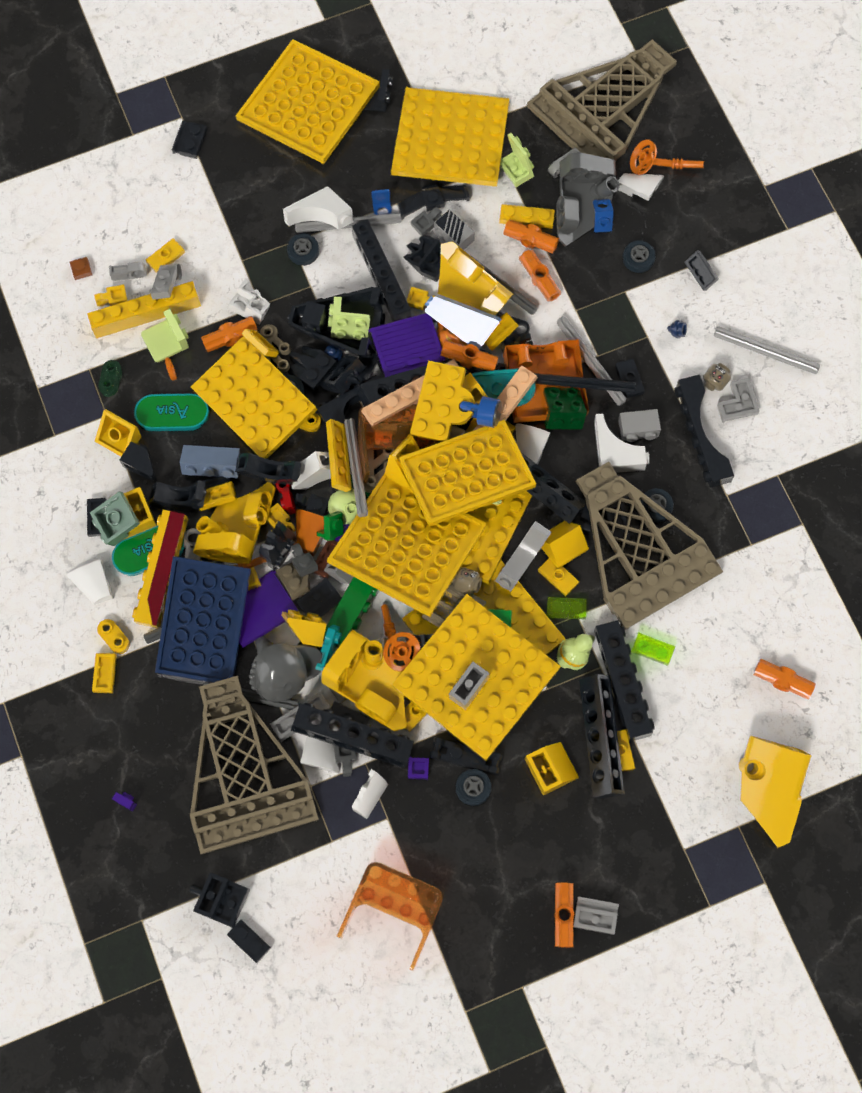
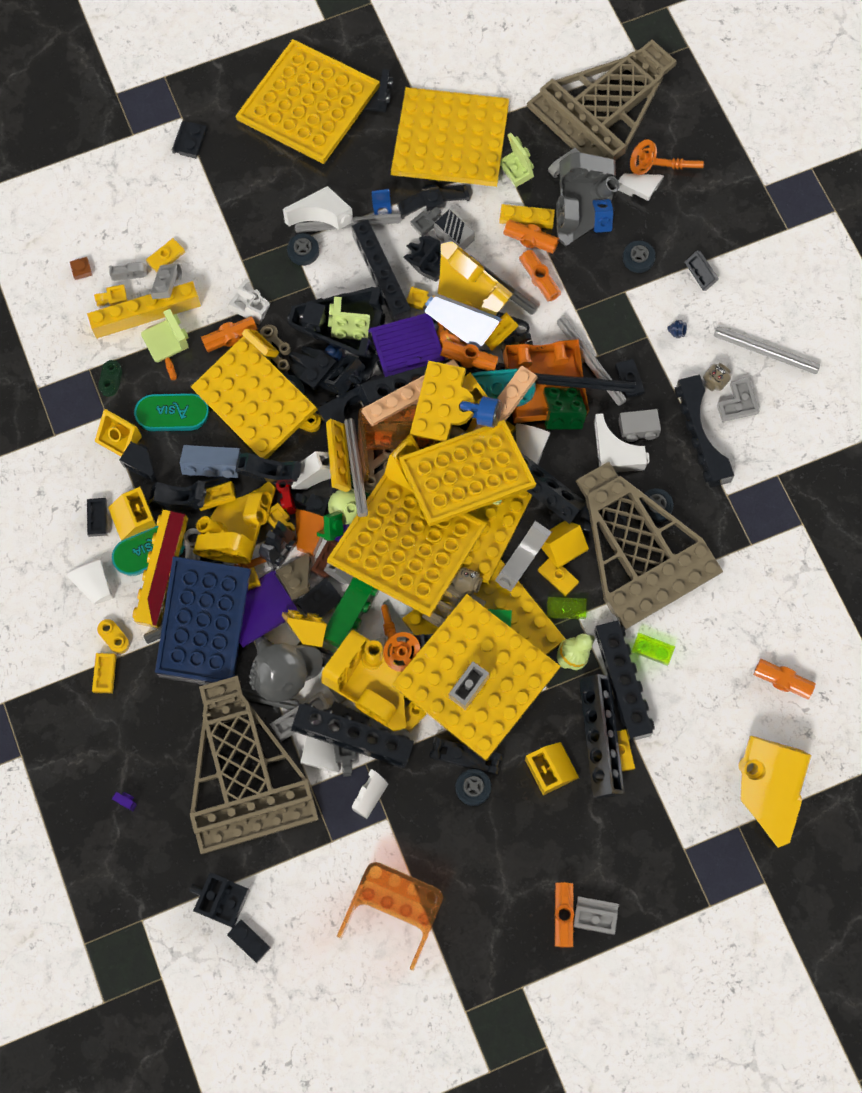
sand green plate [90,491,140,546] -> none
dark grey plate [291,543,318,577] -> none
teal wing [316,625,342,671] -> none
dark purple plate [408,757,429,780] -> none

